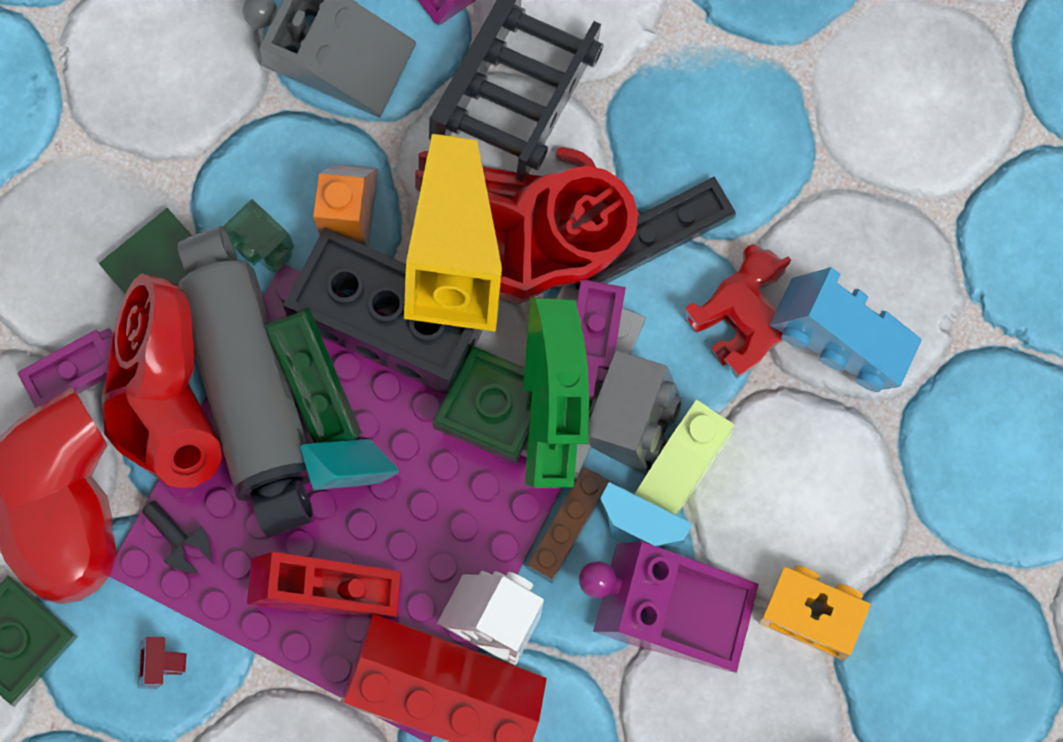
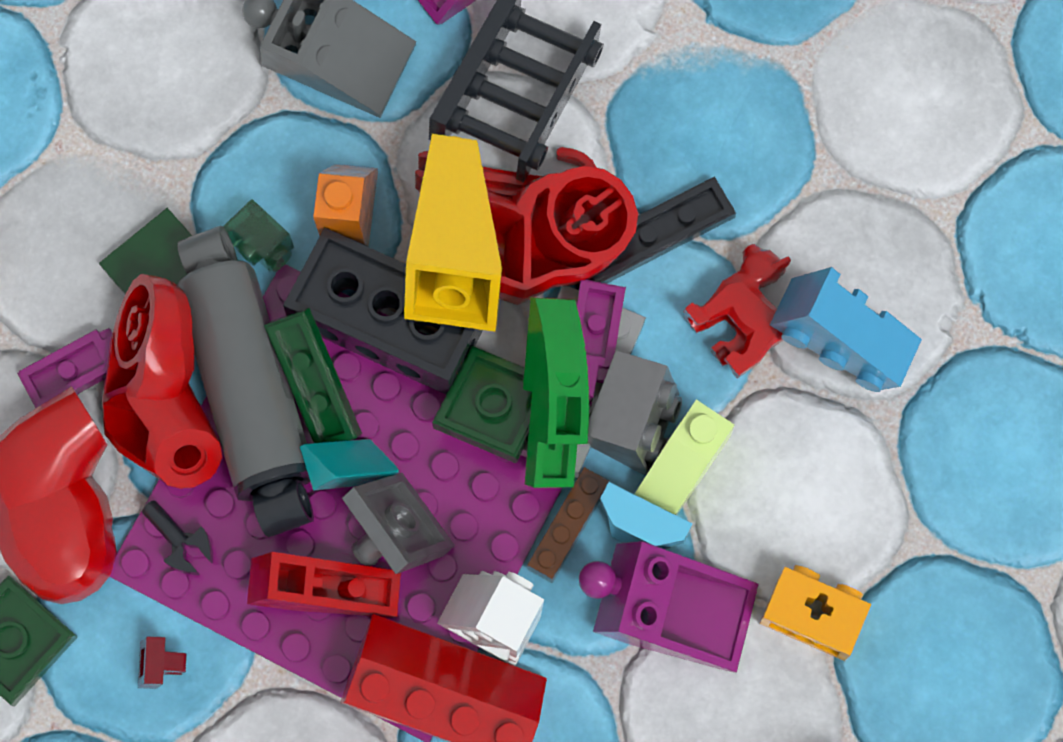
none -> flat silver tile [342,473,455,574]

